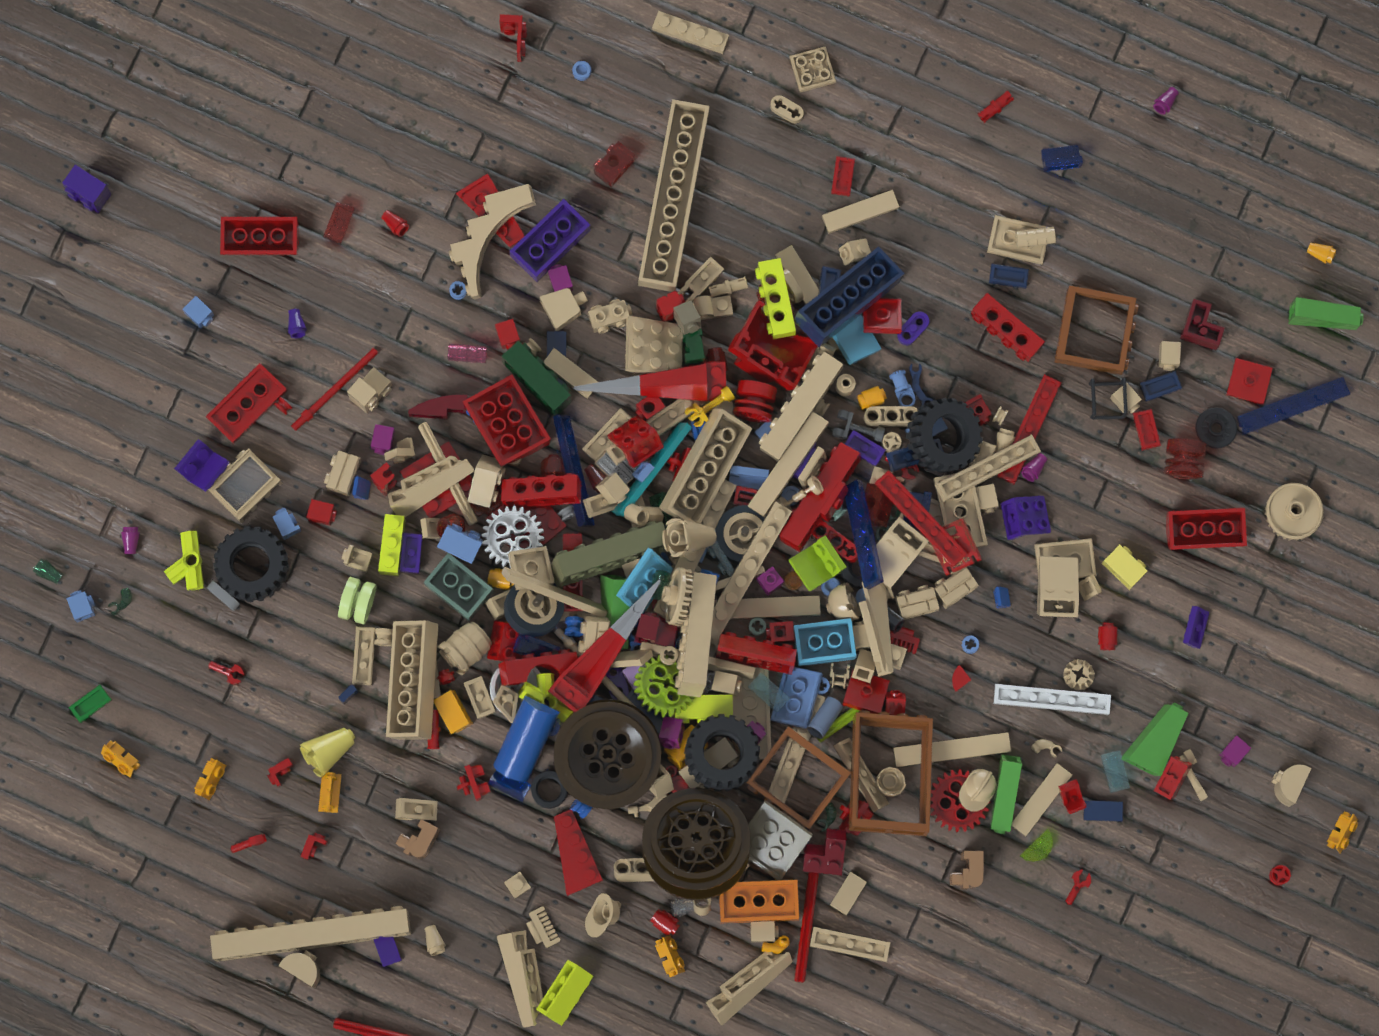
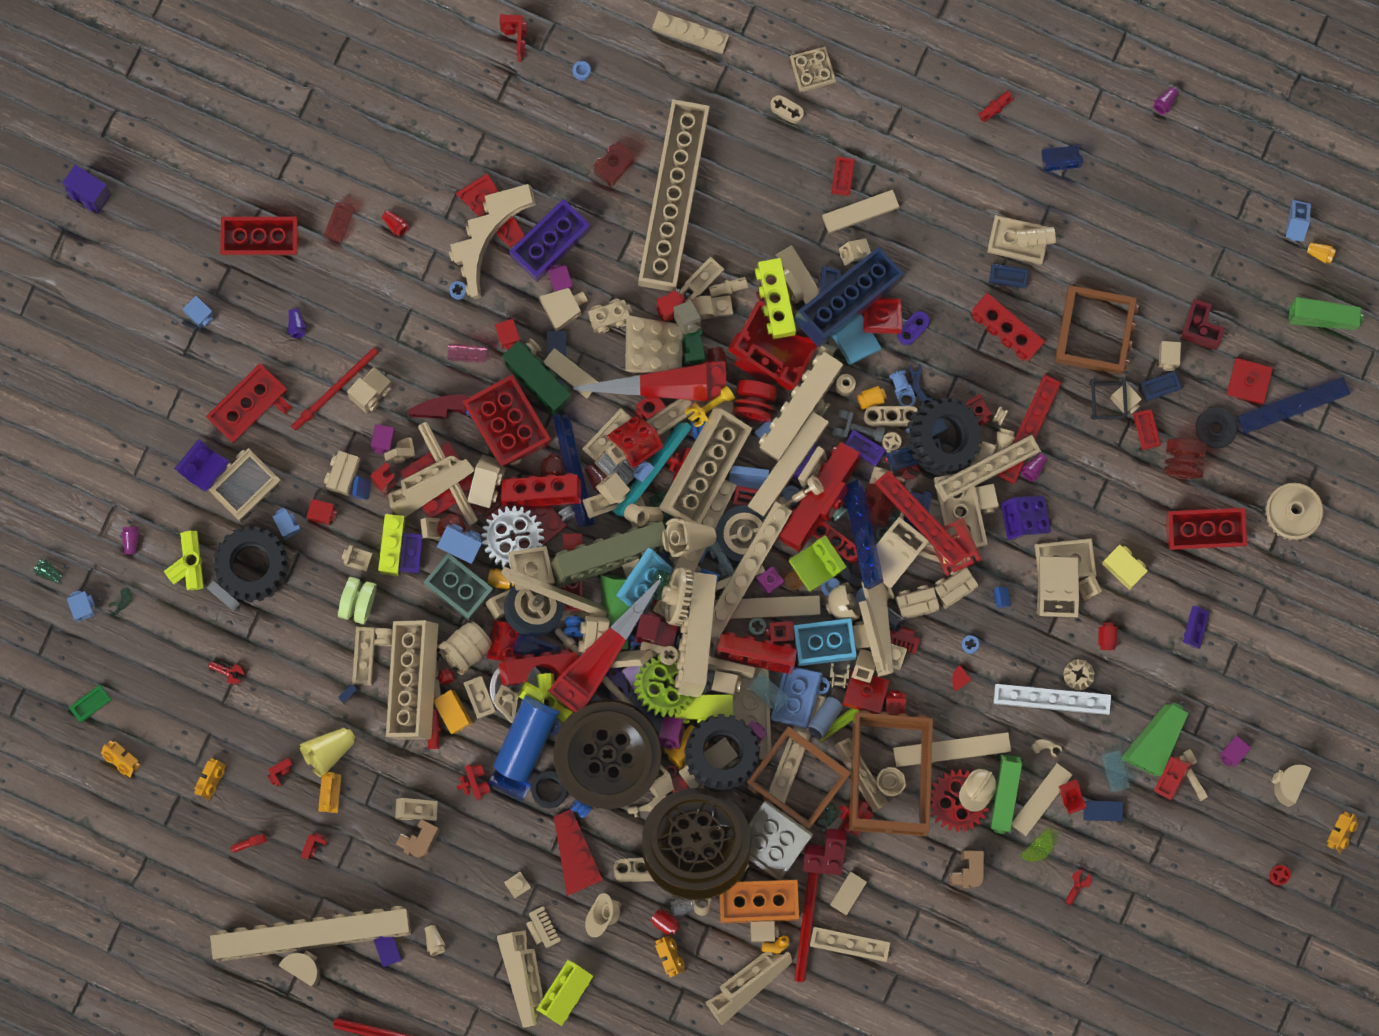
none -> medium blue slope [1285,200,1311,241]

